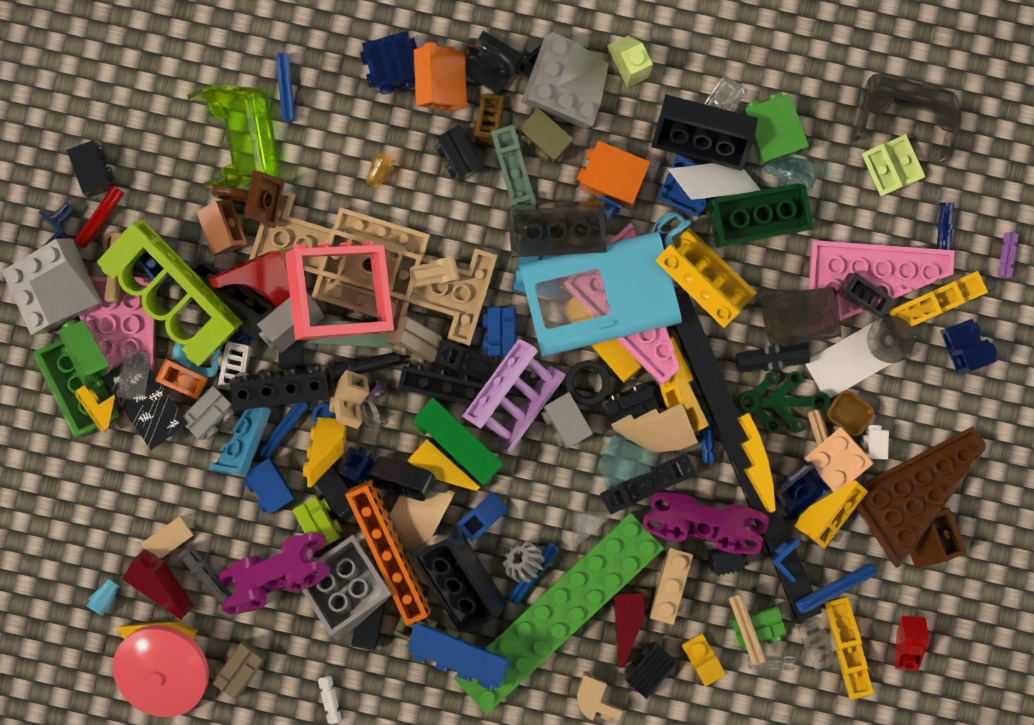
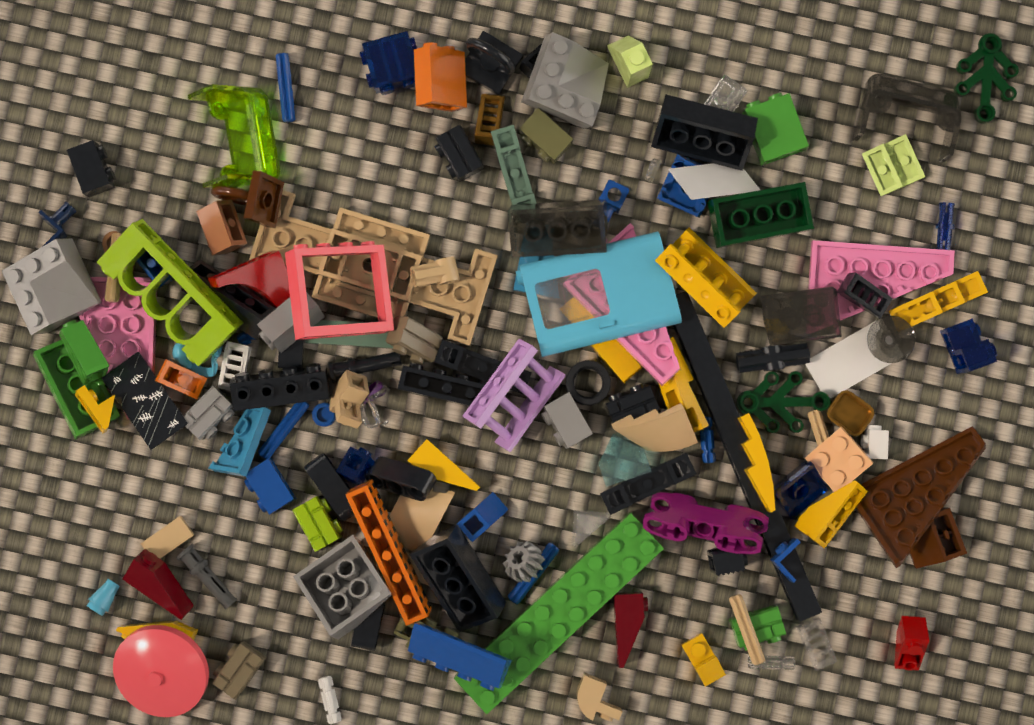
red axle [74,186,124,249] -> none
clear slope [116,350,151,401] -> none
magenta piece [219,532,330,615] -> none
yellow slope [303,417,347,487] -> none
clear yellow cone [365,152,395,189] -> none
green brick [413,398,504,485] -> none
blue brick [483,308,516,357] -> none
orange brick [577,140,650,210] -> none
black brick [624,642,678,699] -> none
tan brick [648,547,693,625] -> none
medium azure piece [652,212,692,250] -> none
clear light blue slope [764,157,816,188] -> none
blue axle [796,563,877,613] -> none
yellow slope [824,597,874,701] -> none
medium lavender axle [998,232,1019,279] -> none
none -> dark green plant [954,33,1019,124]

